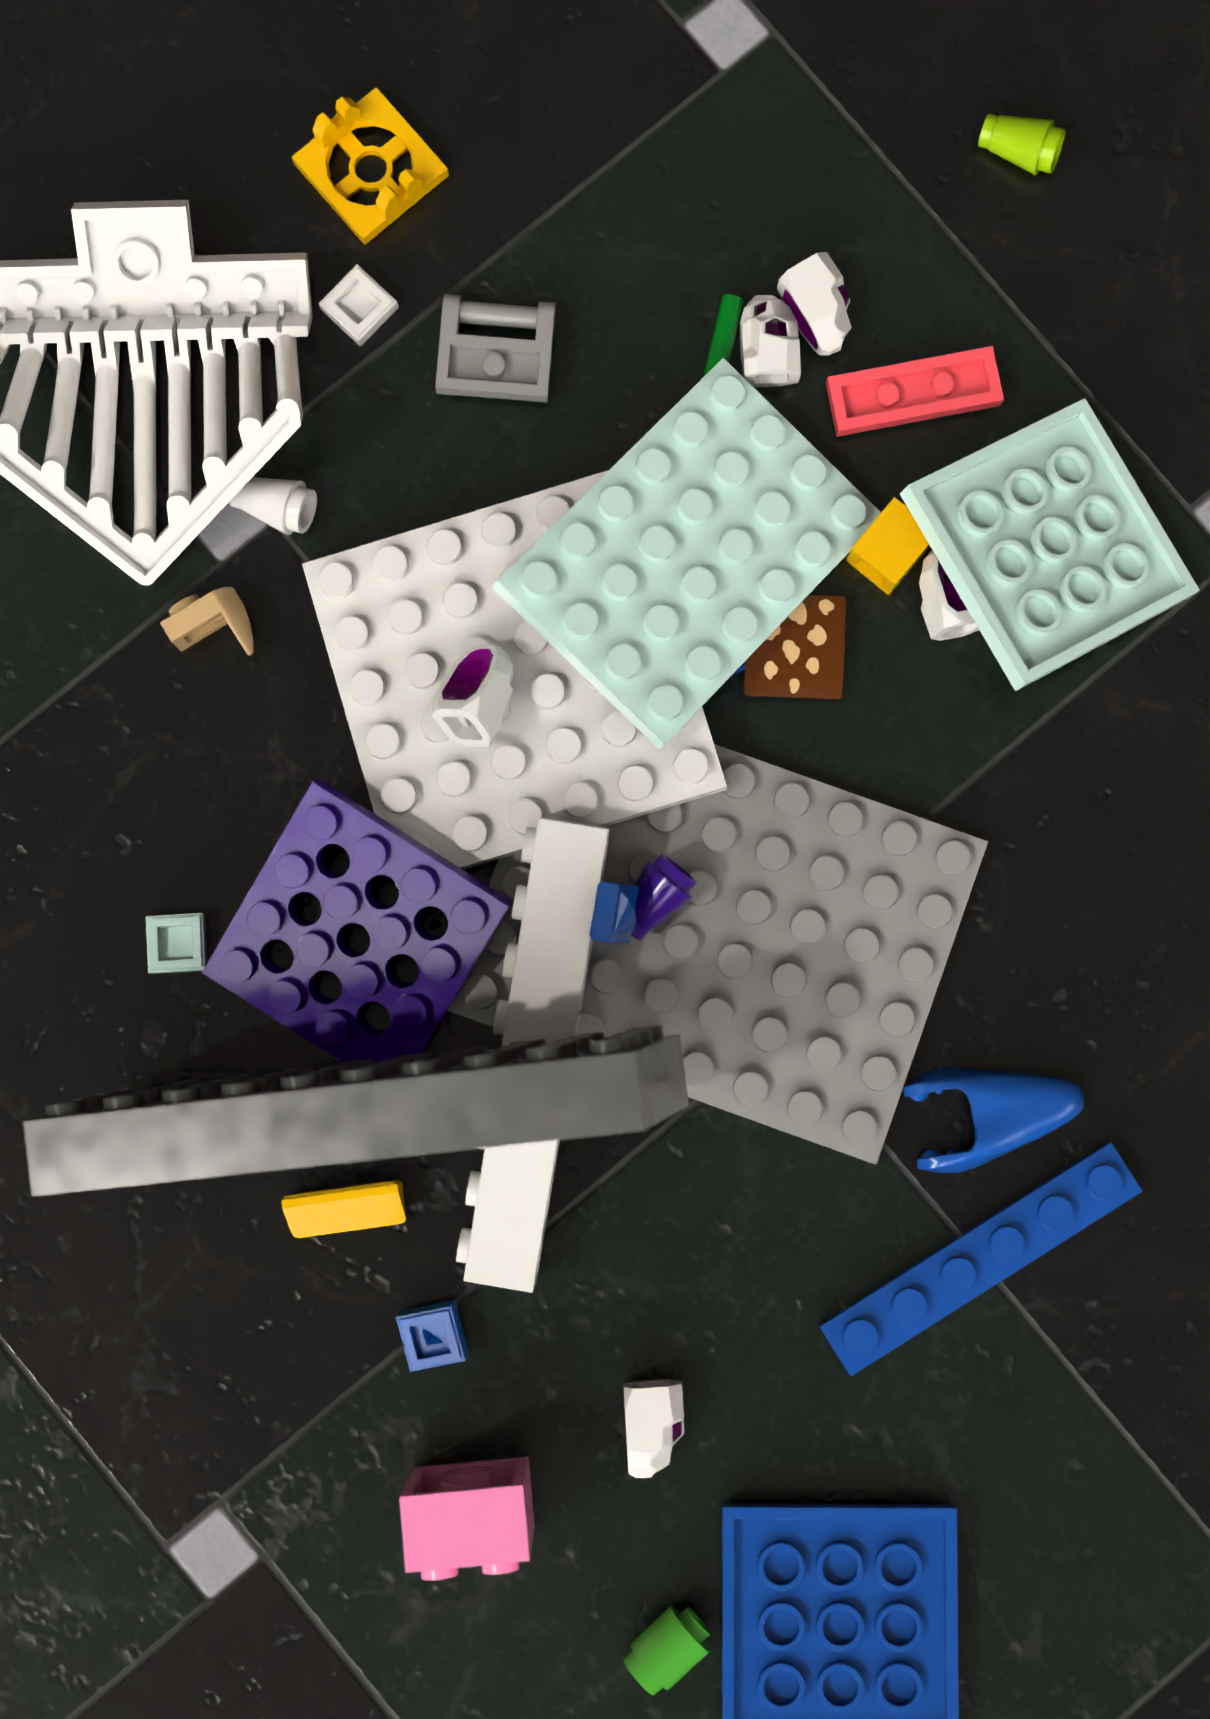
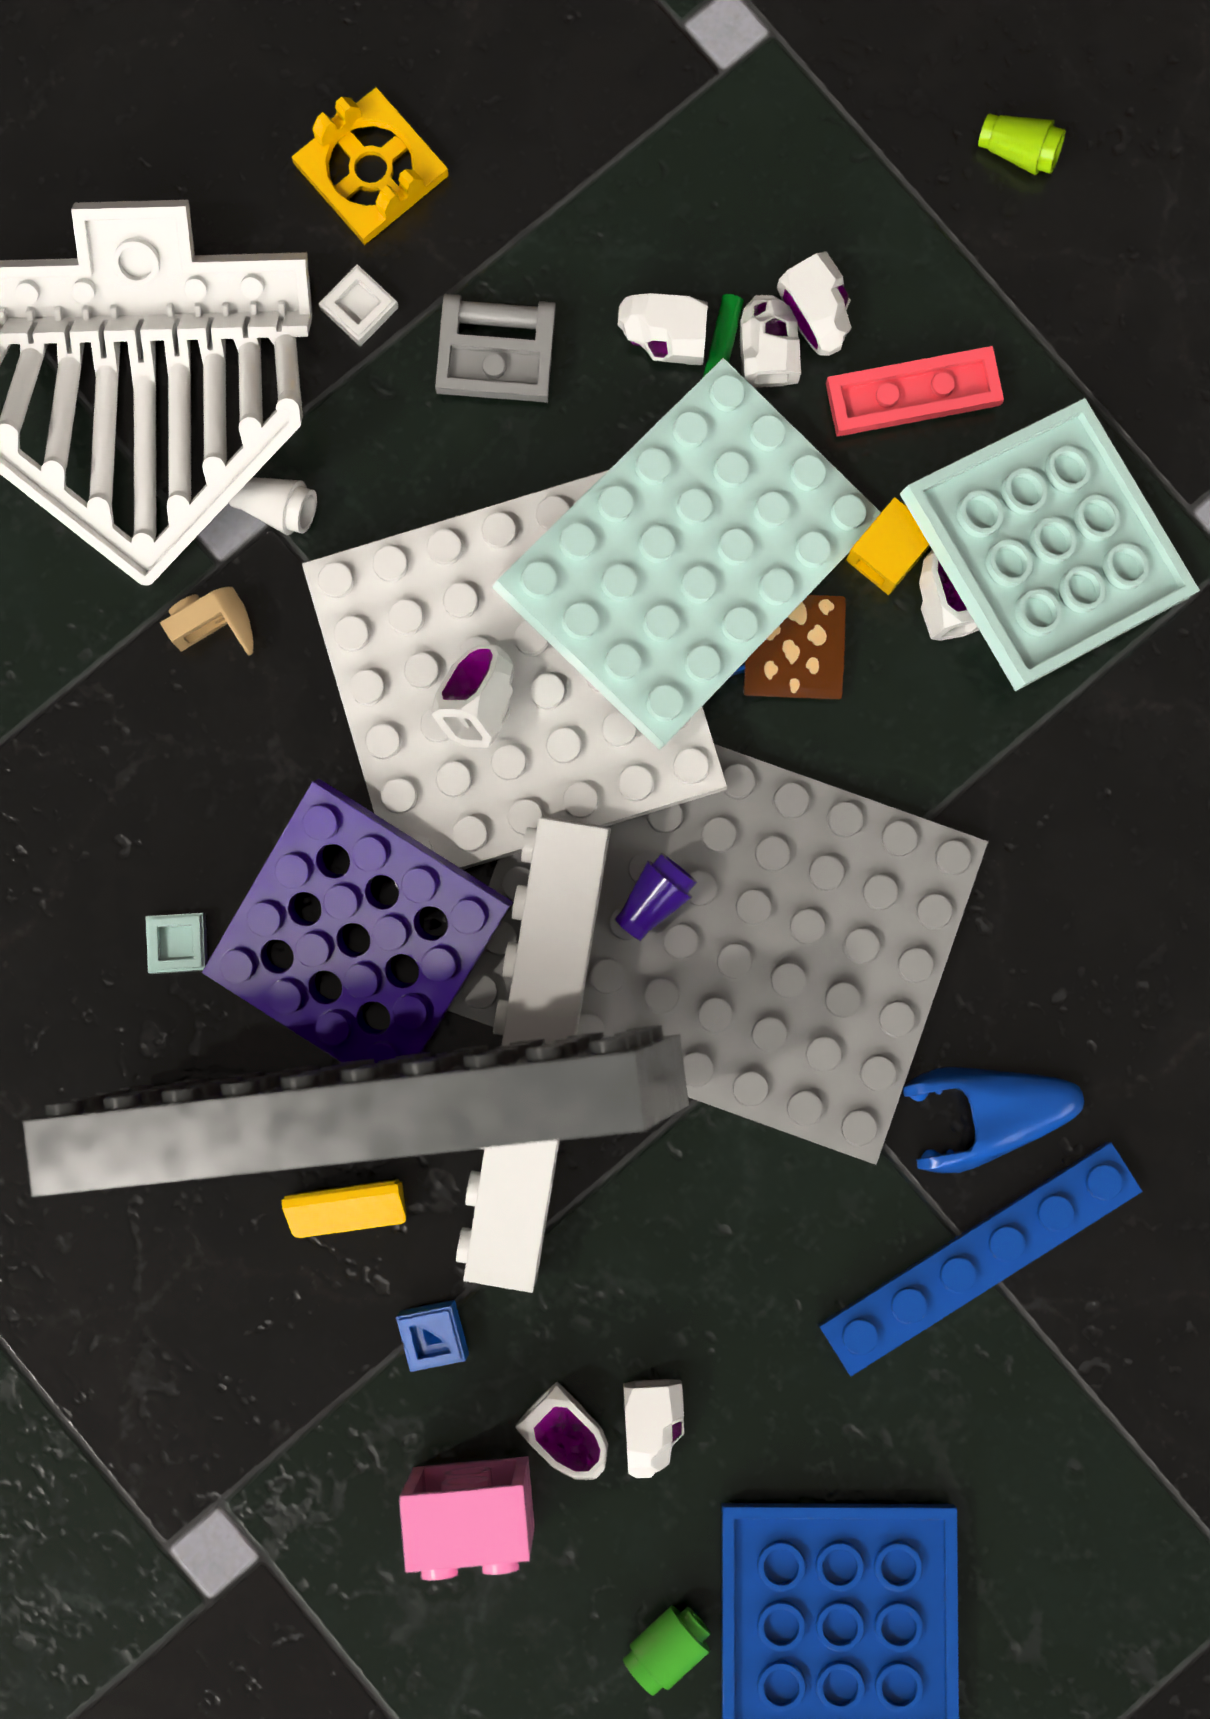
blue tile [589,881,639,943] -> none
none -> rock [515,1381,608,1480]
none -> white rock [618,293,708,365]

